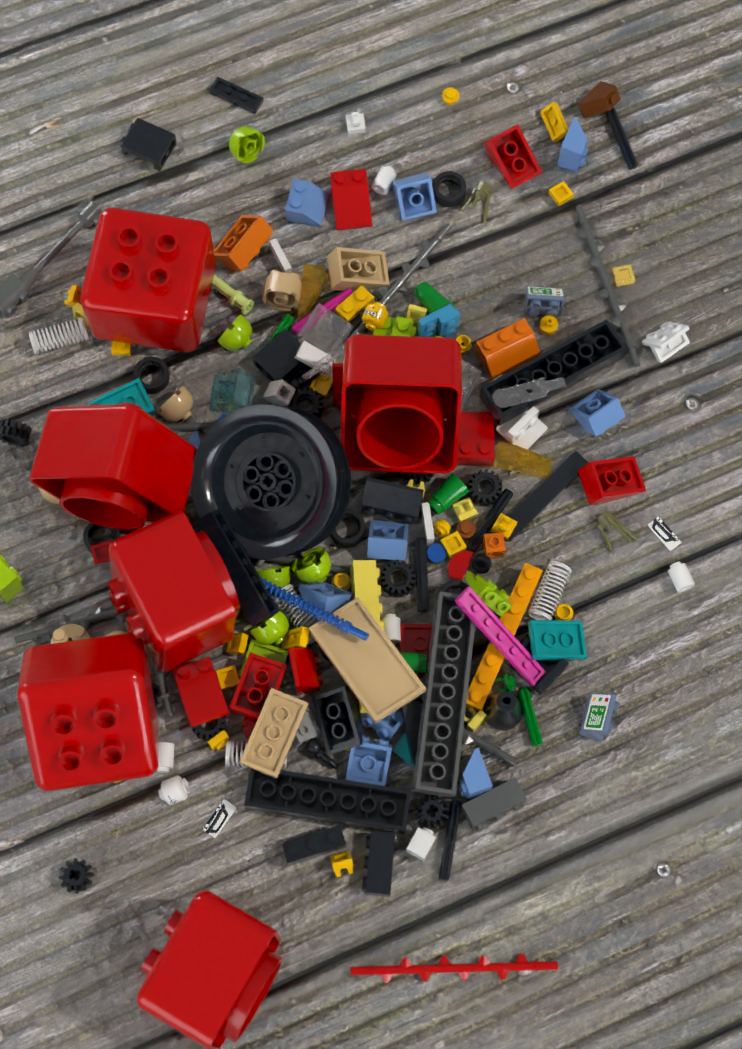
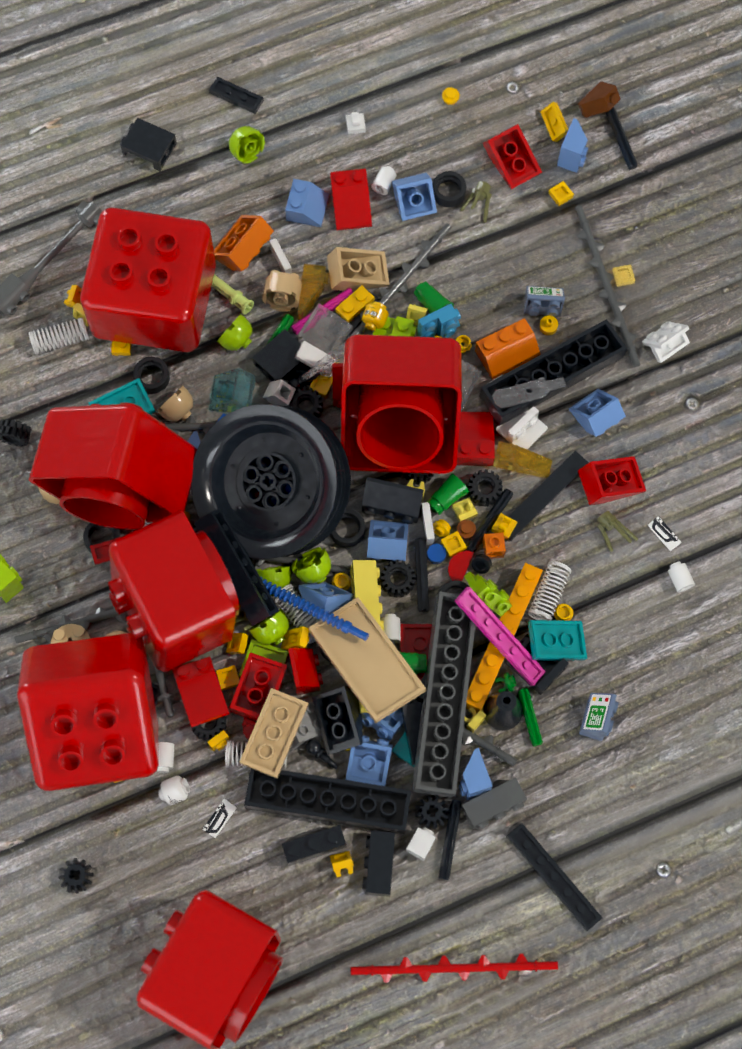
none -> black tile [506,823,603,932]

